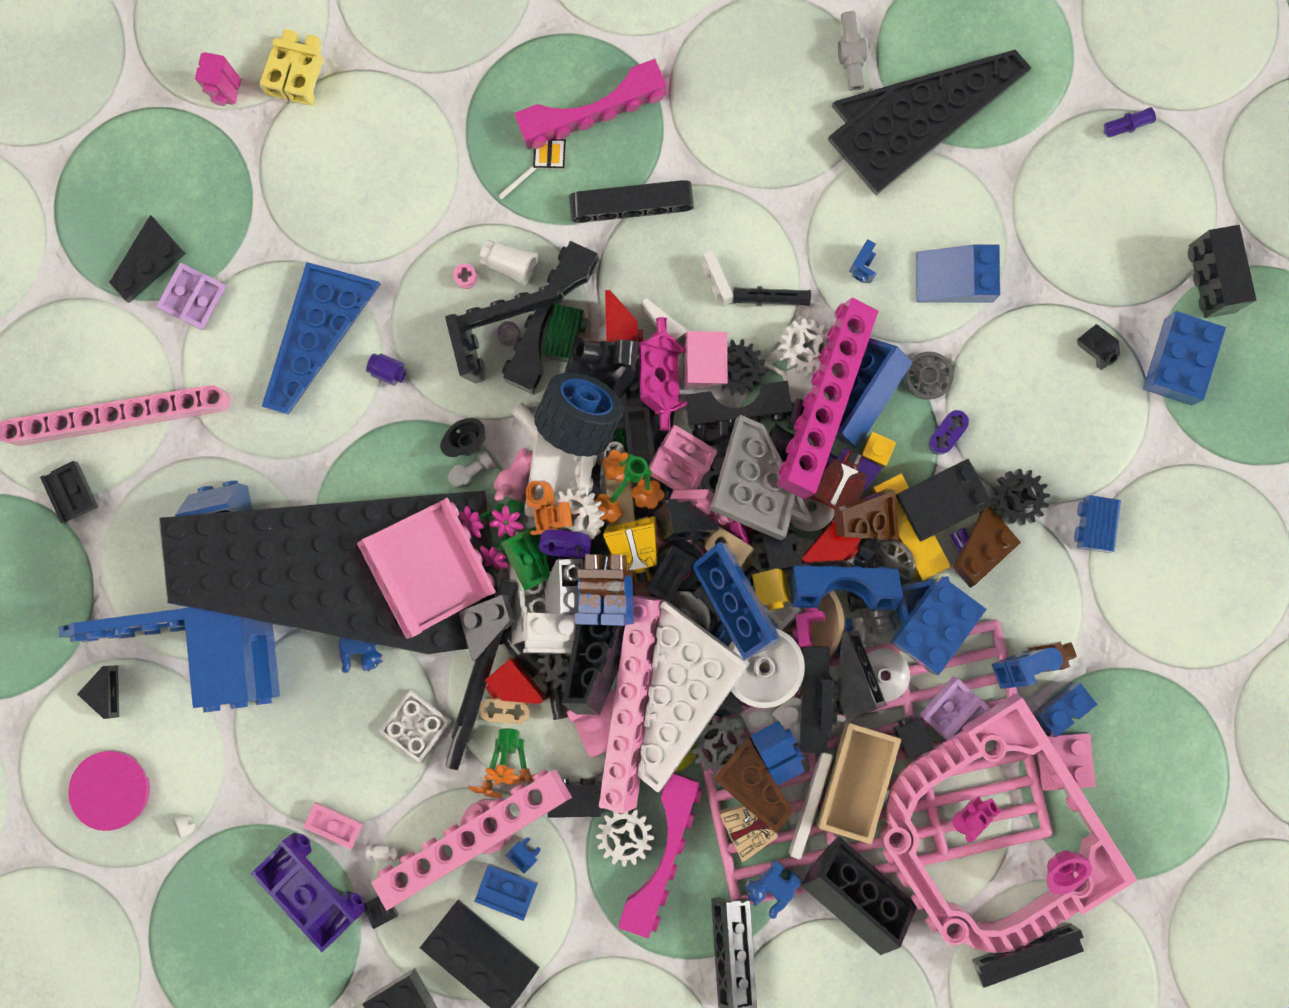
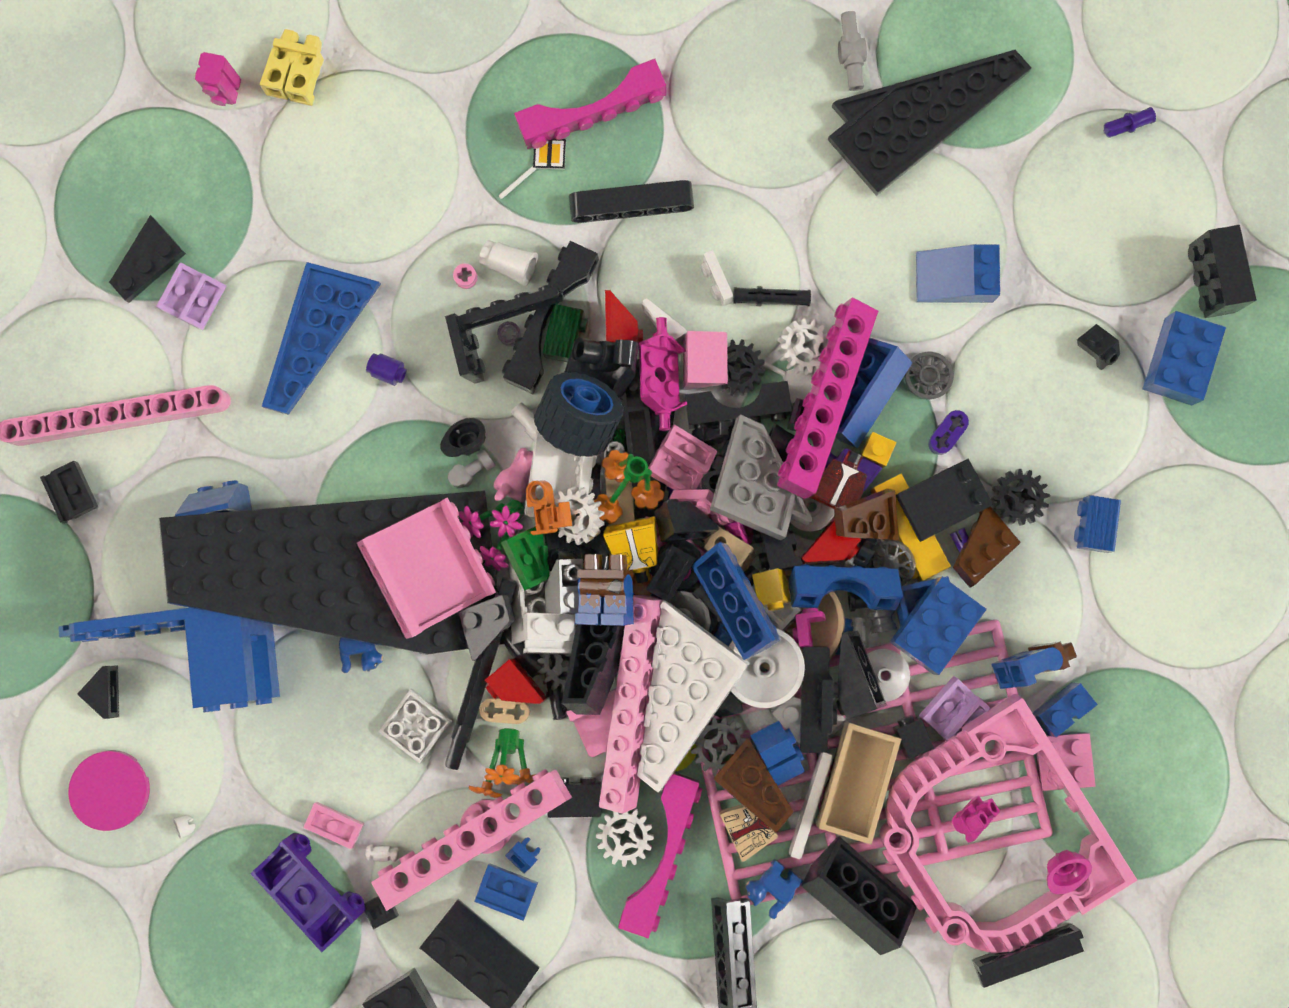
dark purple beam [539,529,591,558] -> none
blue bracket [848,239,877,283] -> none

